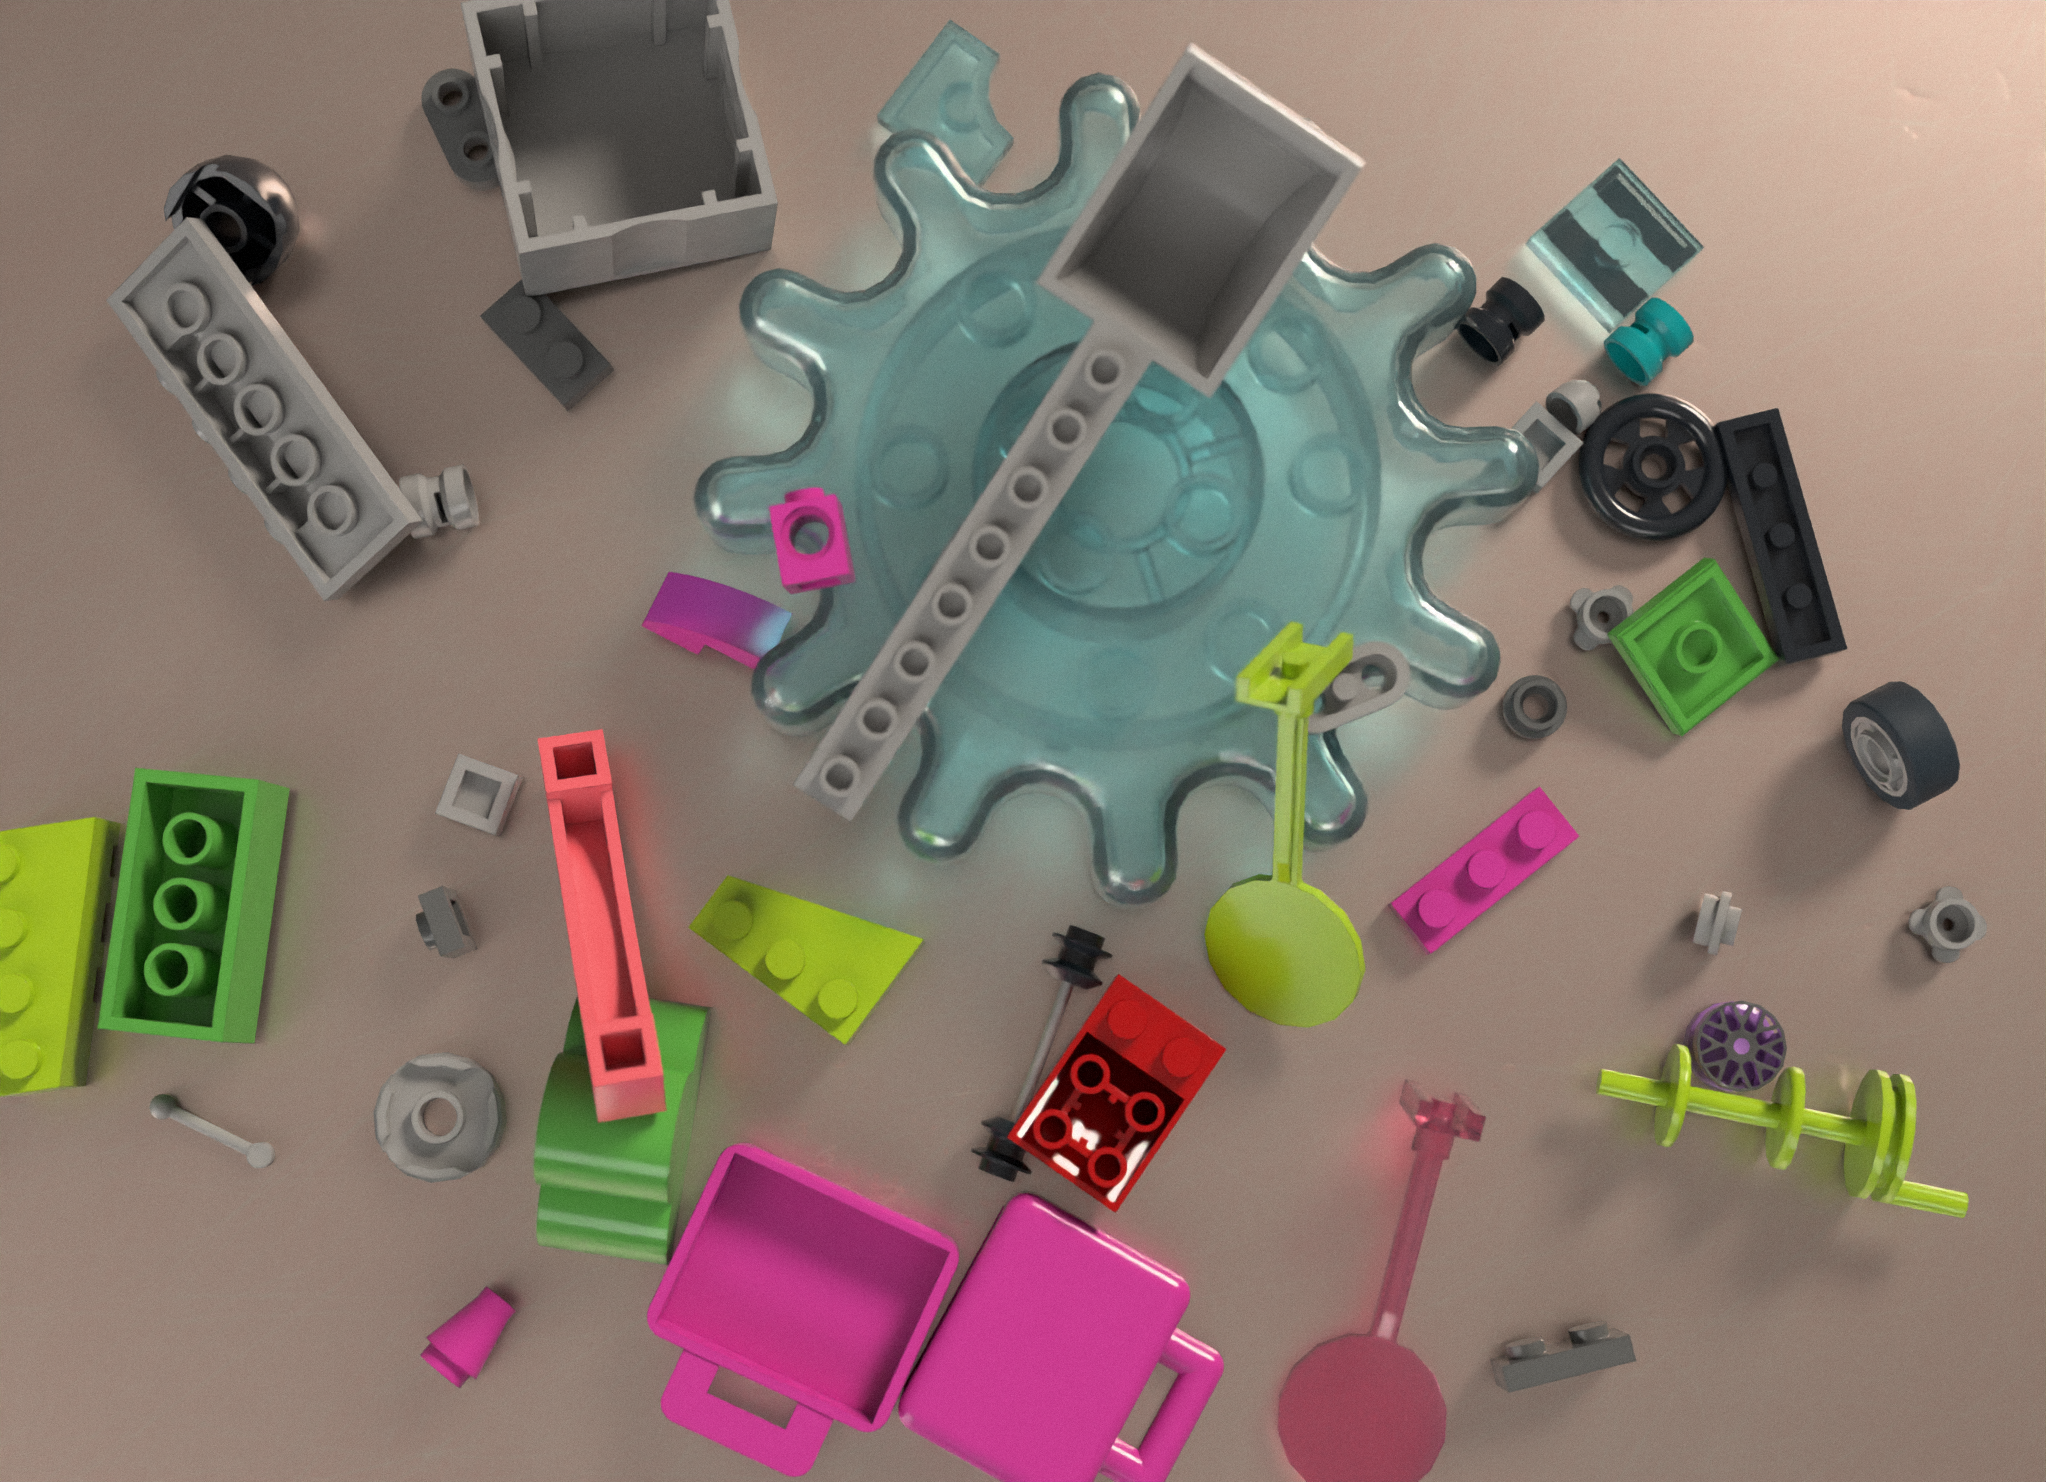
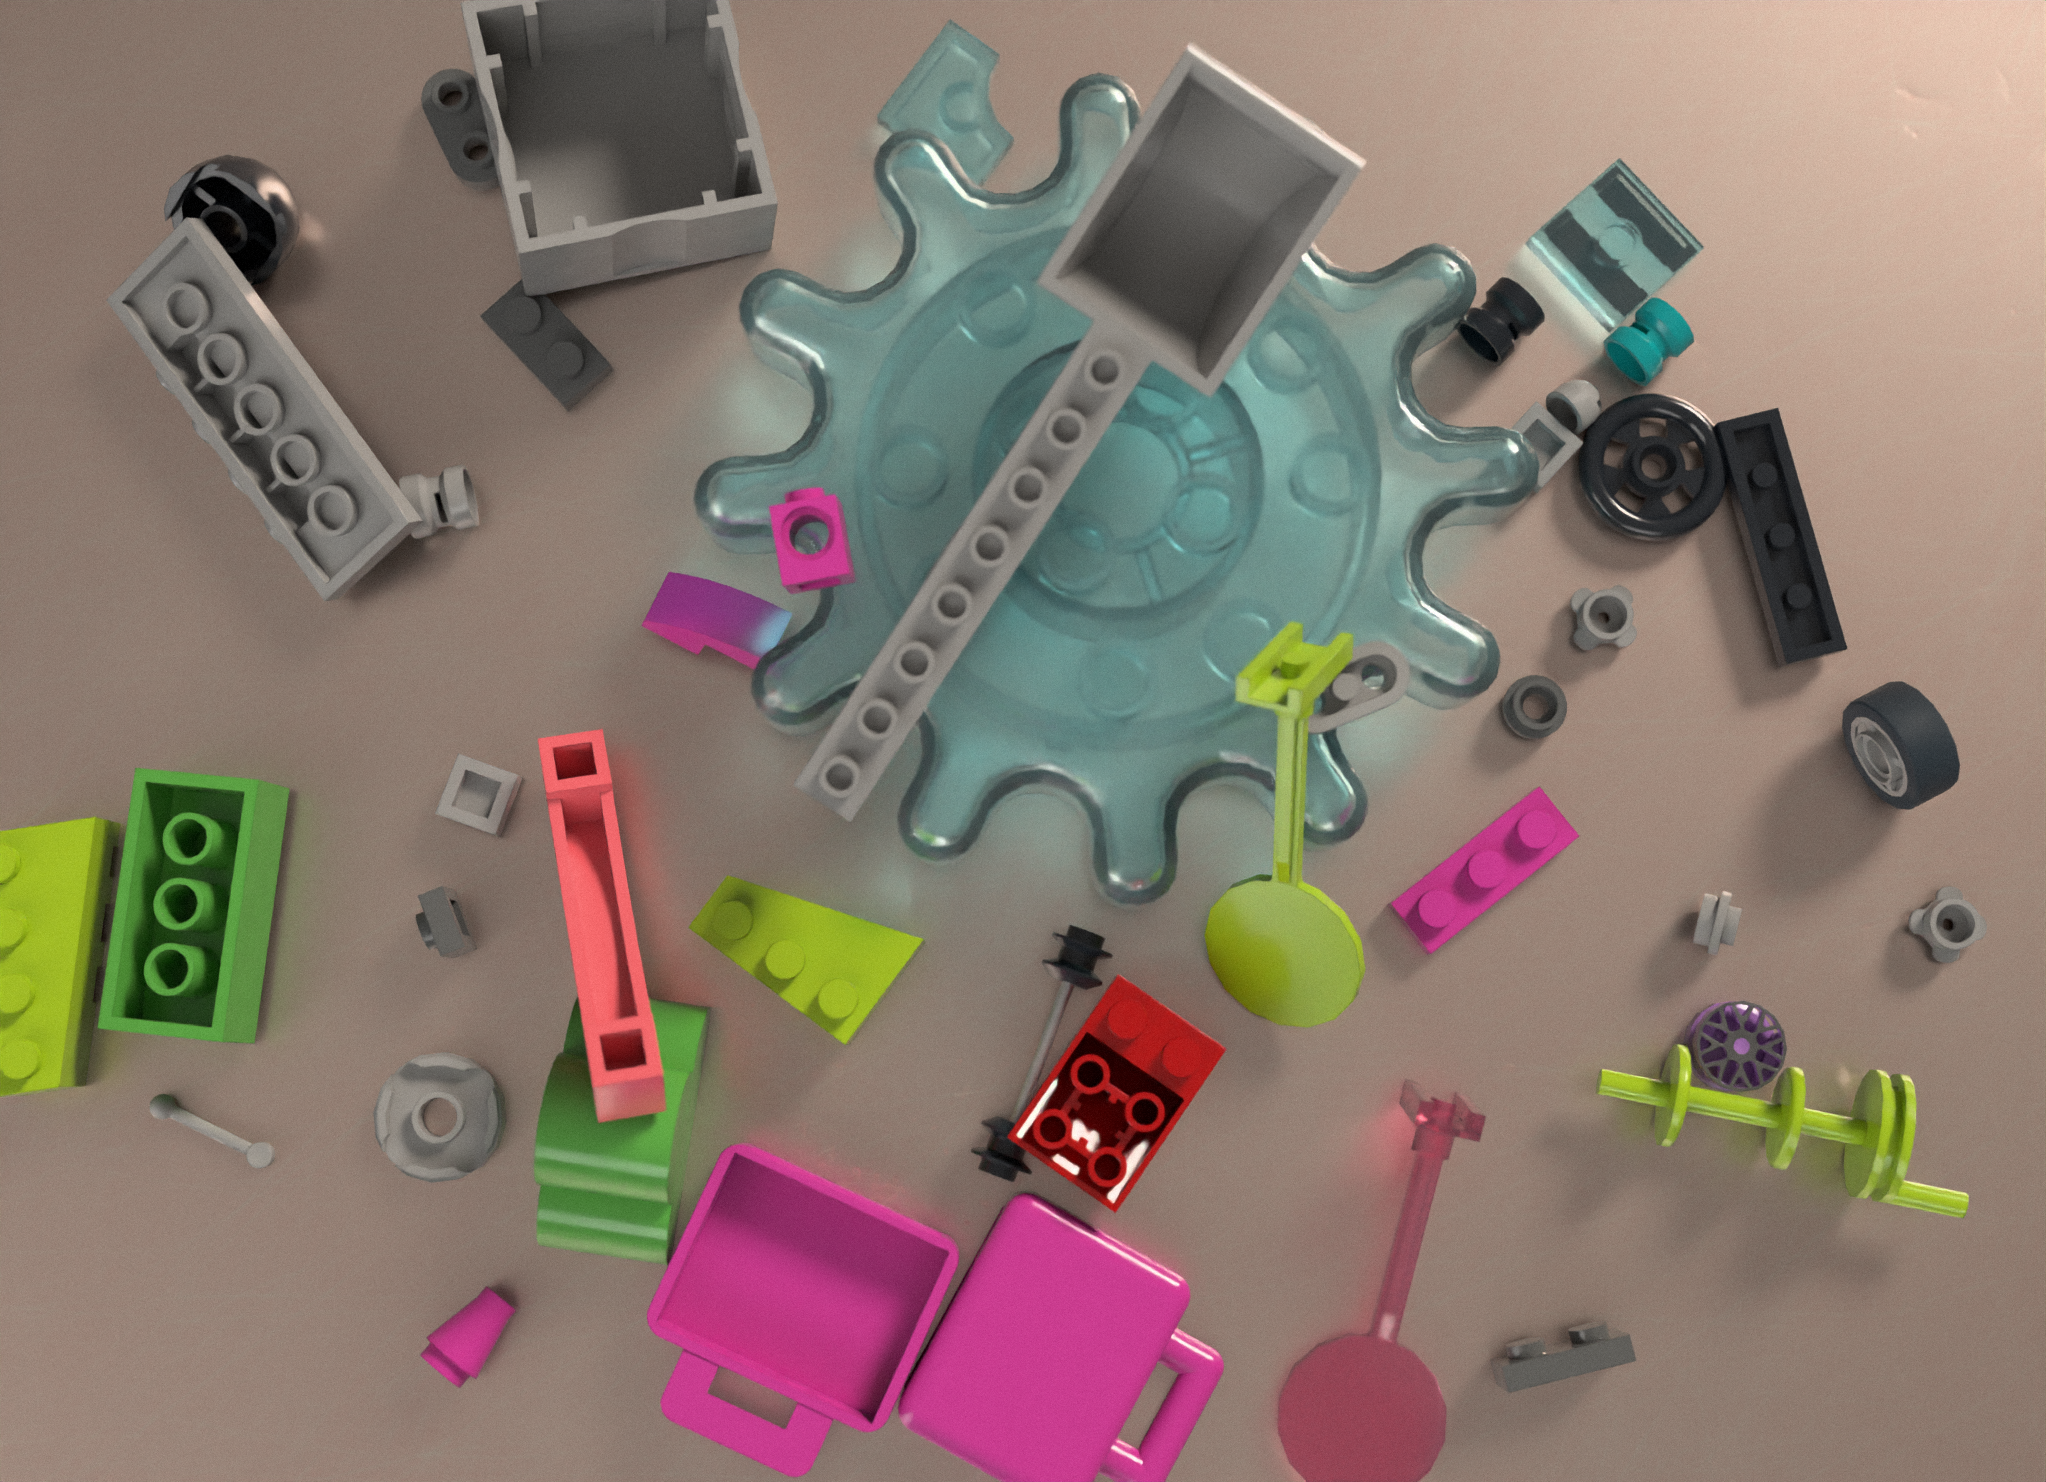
bright green tile [1607,557,1779,736] -> none

